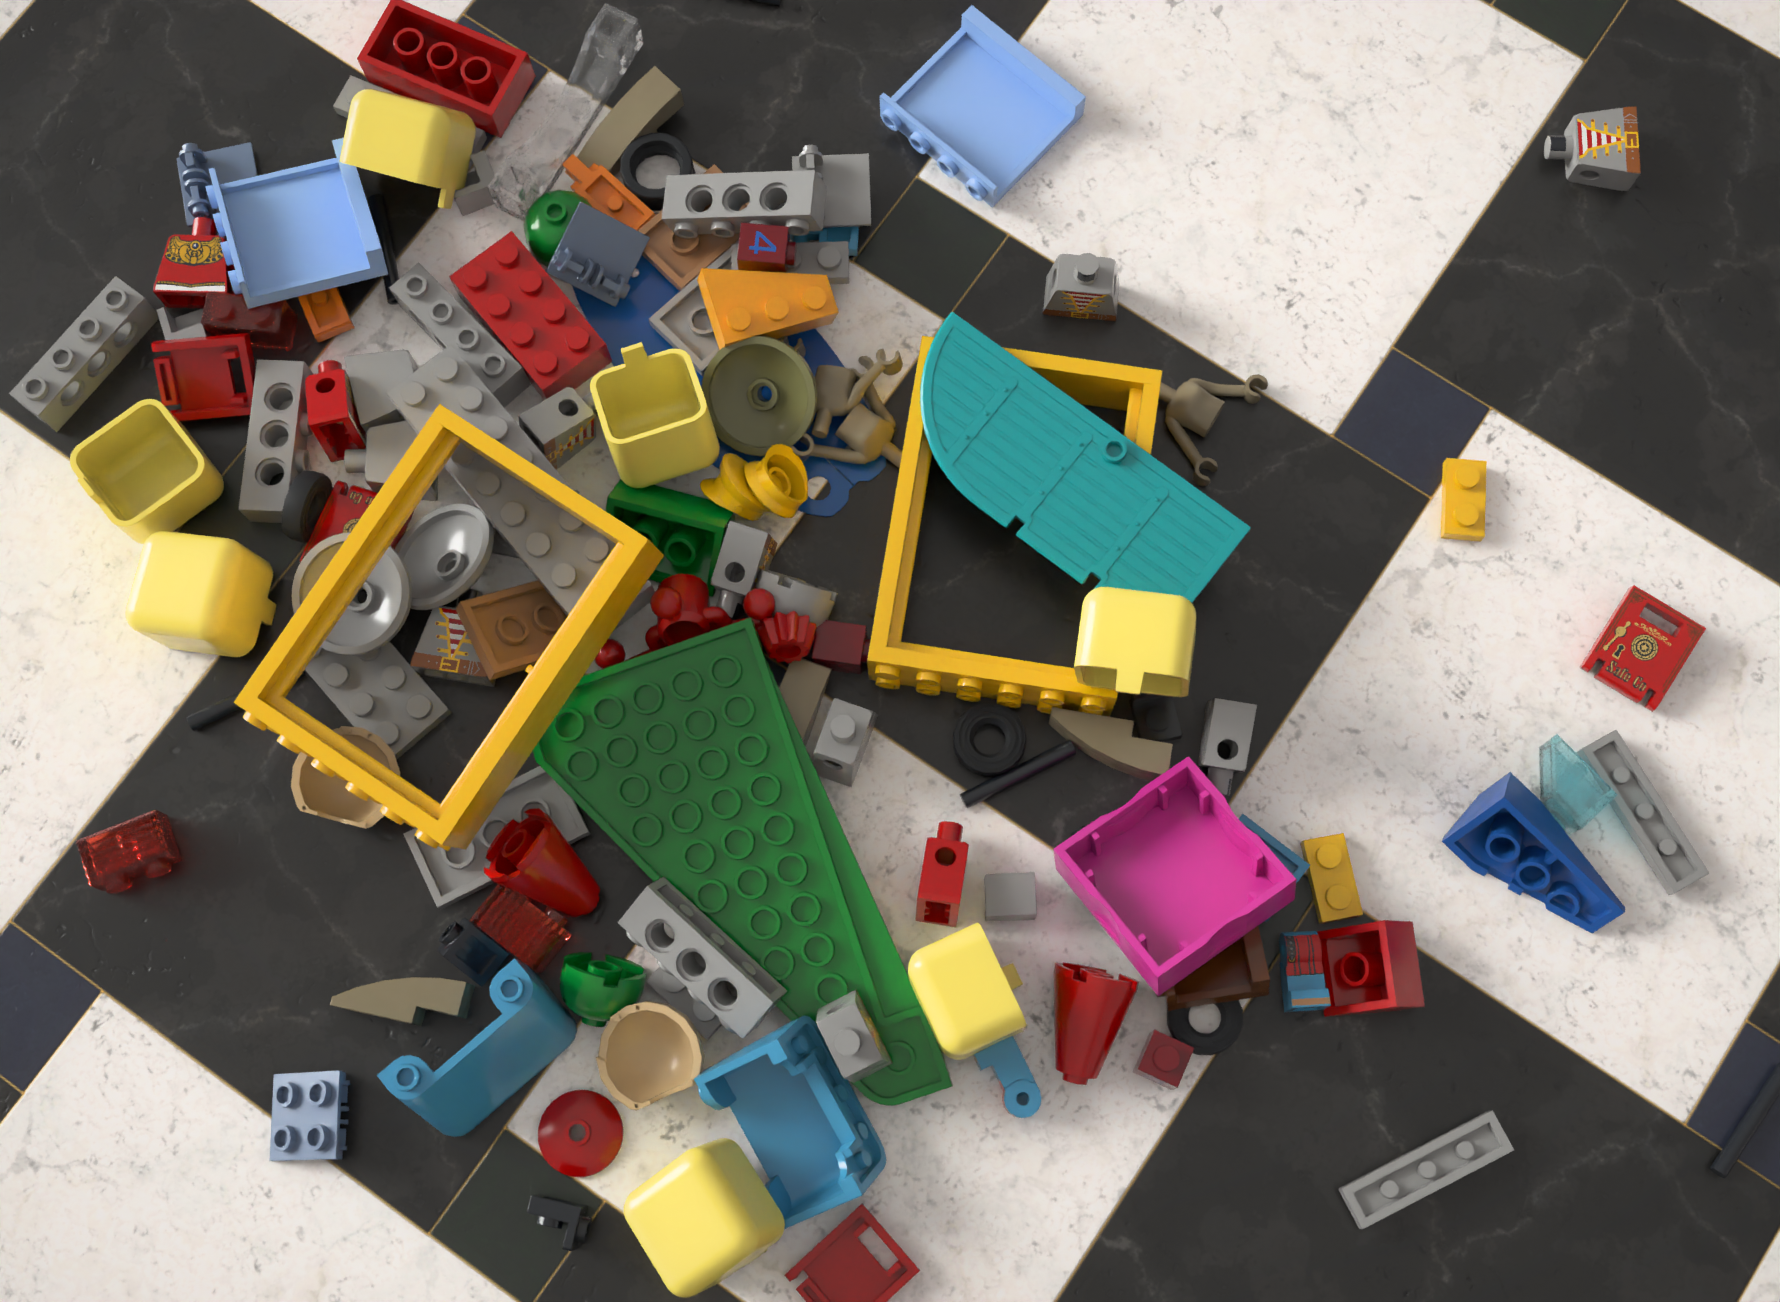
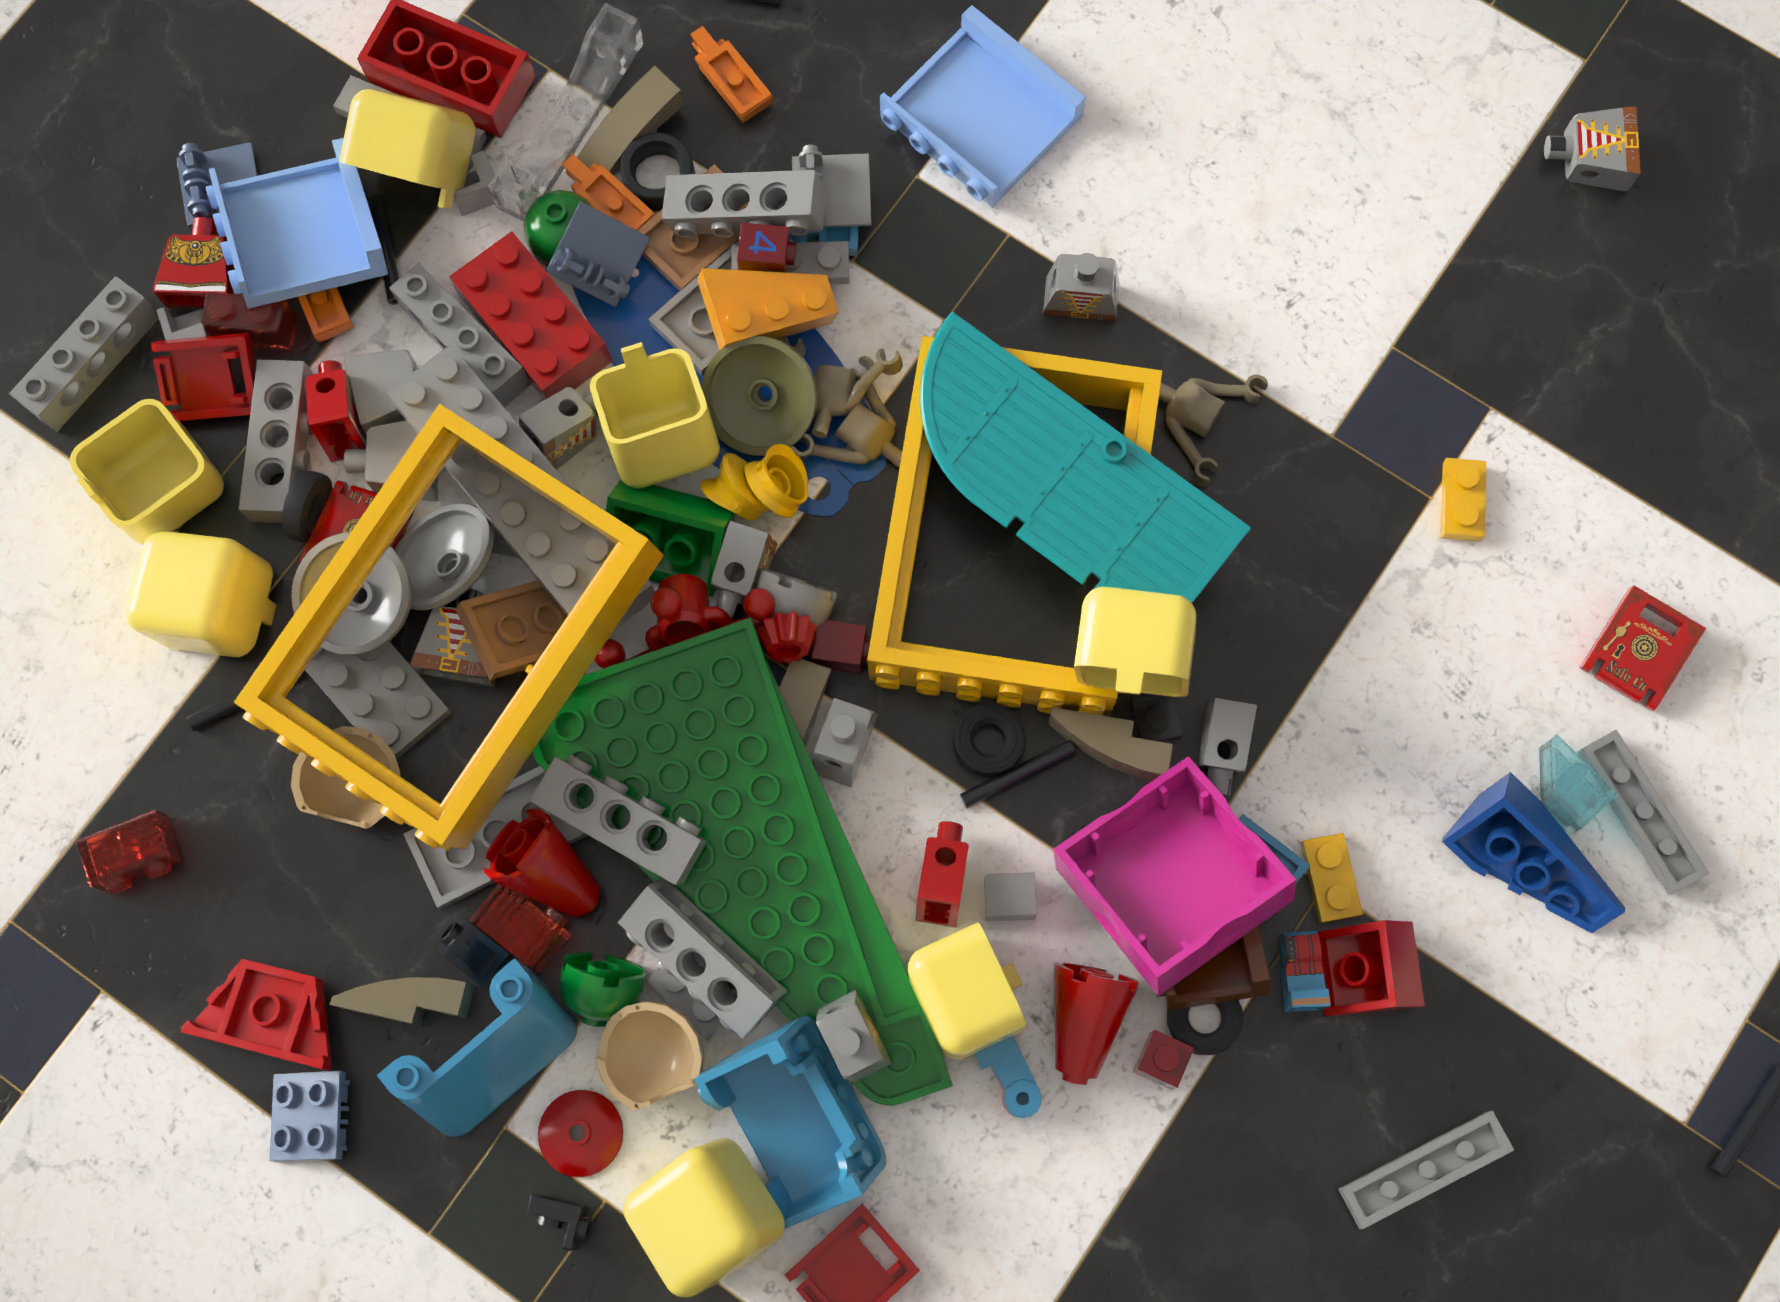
none -> red wing [181,959,332,1072]
none -> light grey brick [530,755,707,885]
none -> orange hinge [690,26,774,123]

